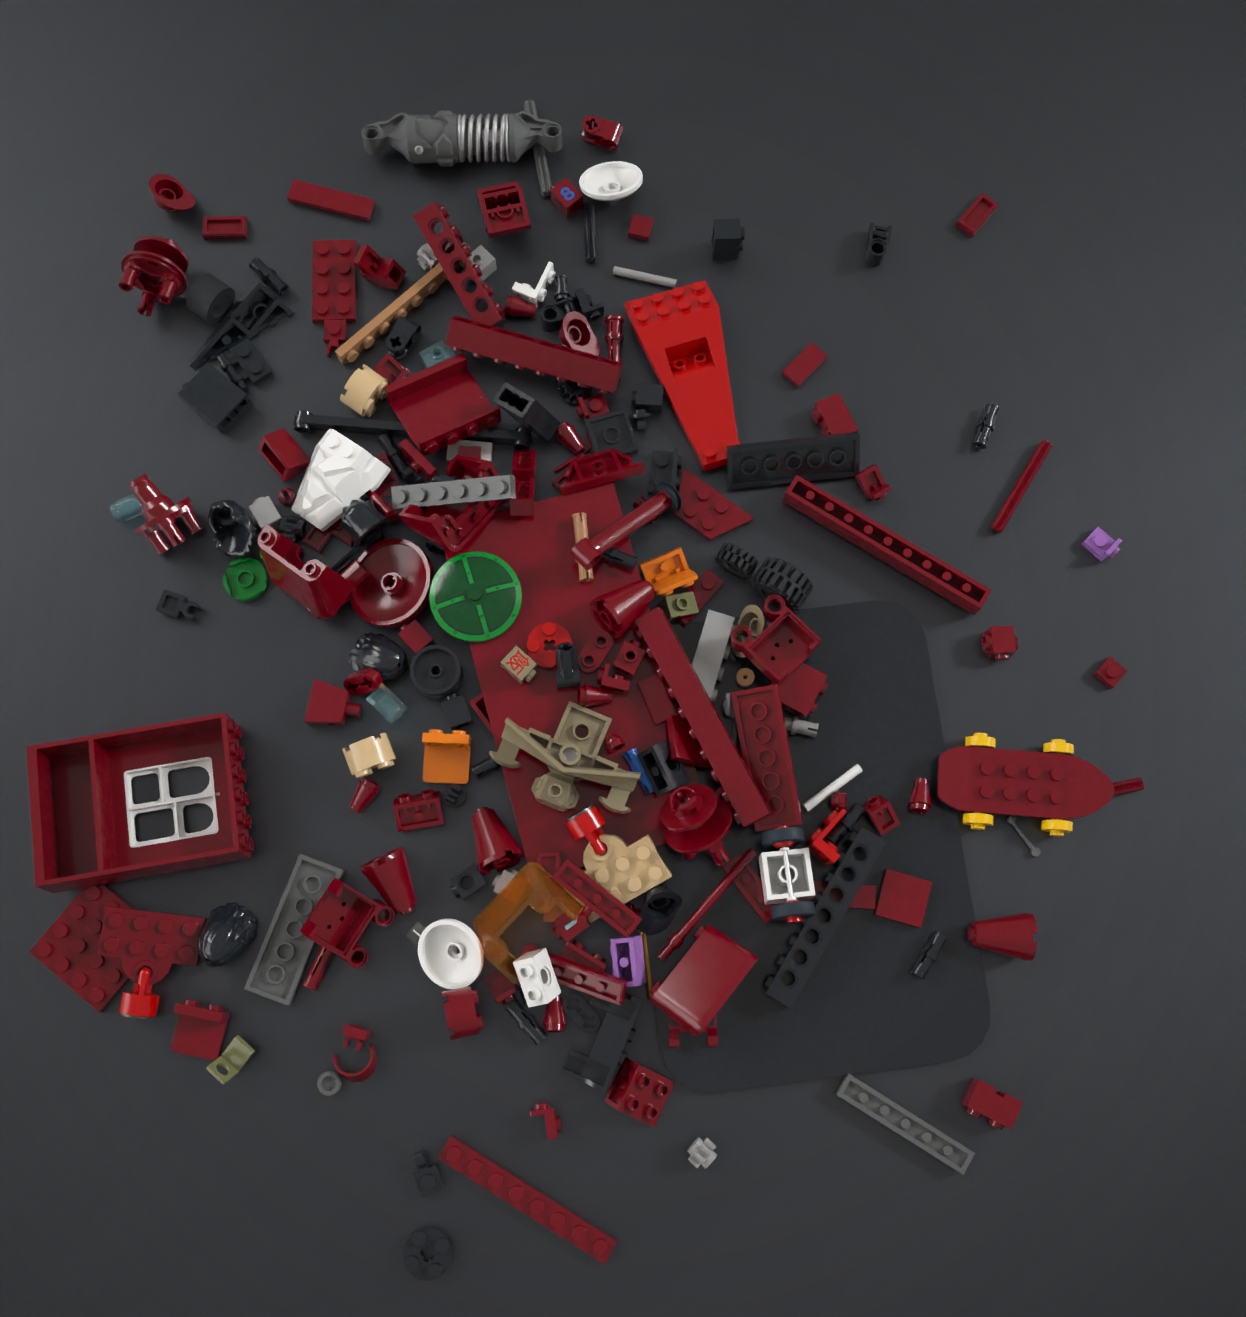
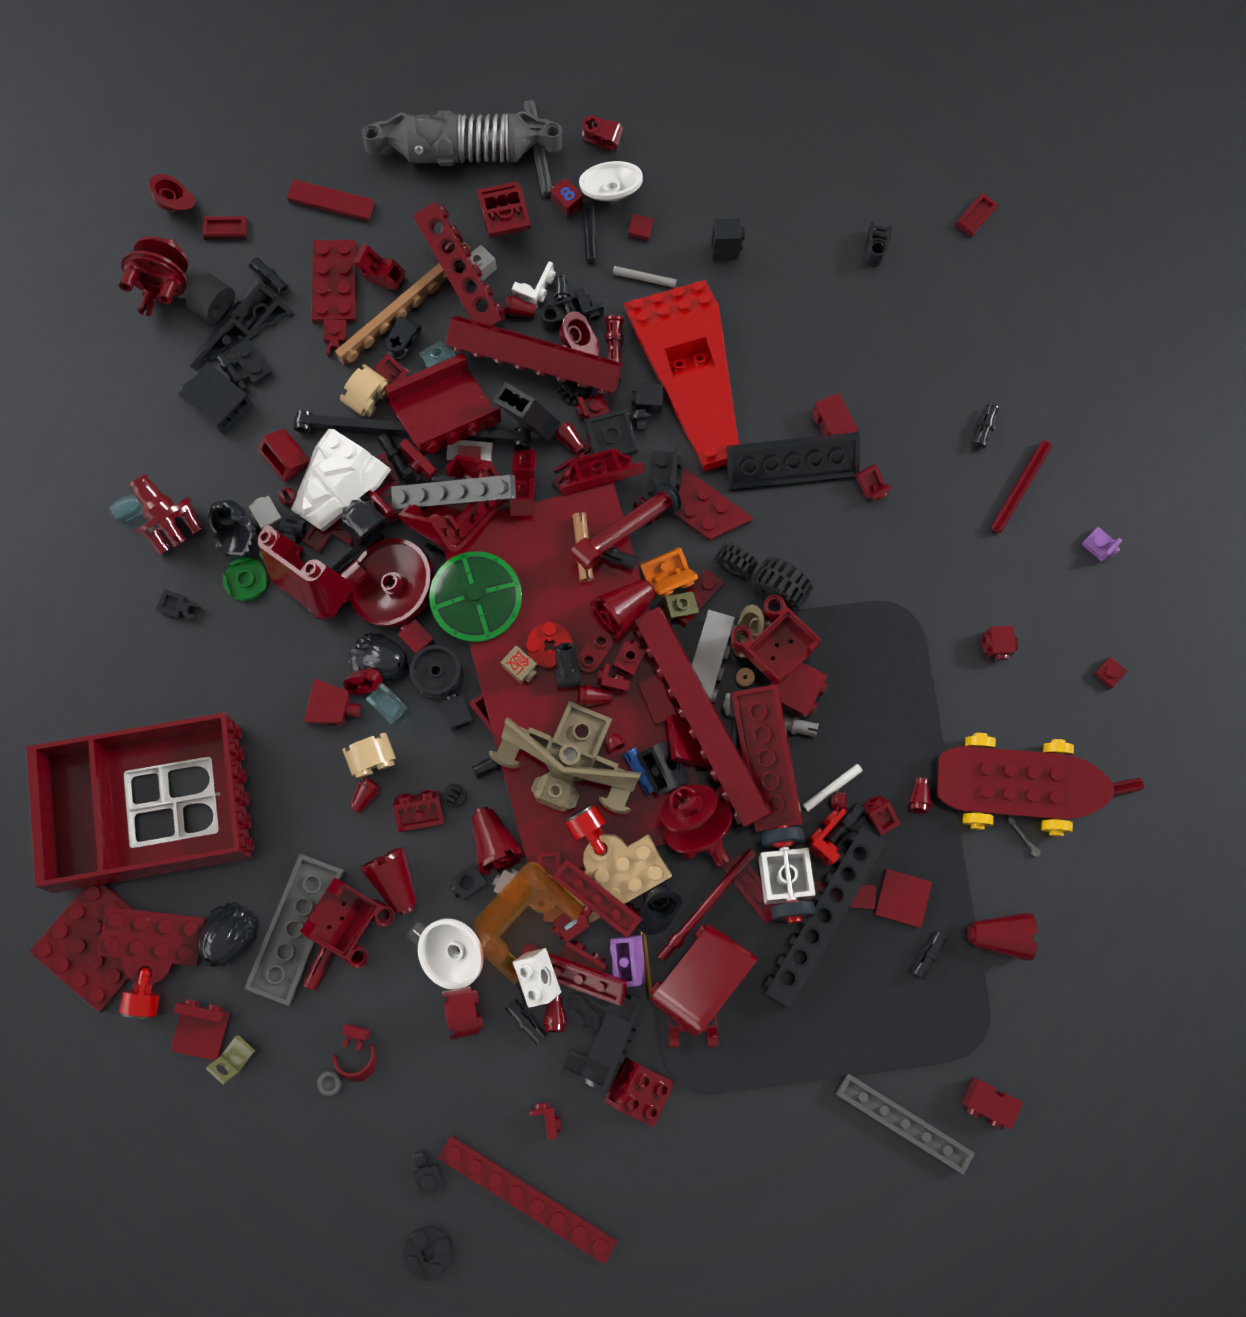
light grey gear [417,244,439,271] -> none
orange bracket [422,729,472,785] -> none
dark red bracket [483,966,518,1005] -> none
light grey gear [687,1137,717,1169] -> none
dark red tile [782,342,828,388] -> none
dark red brick [782,475,992,615] -> none

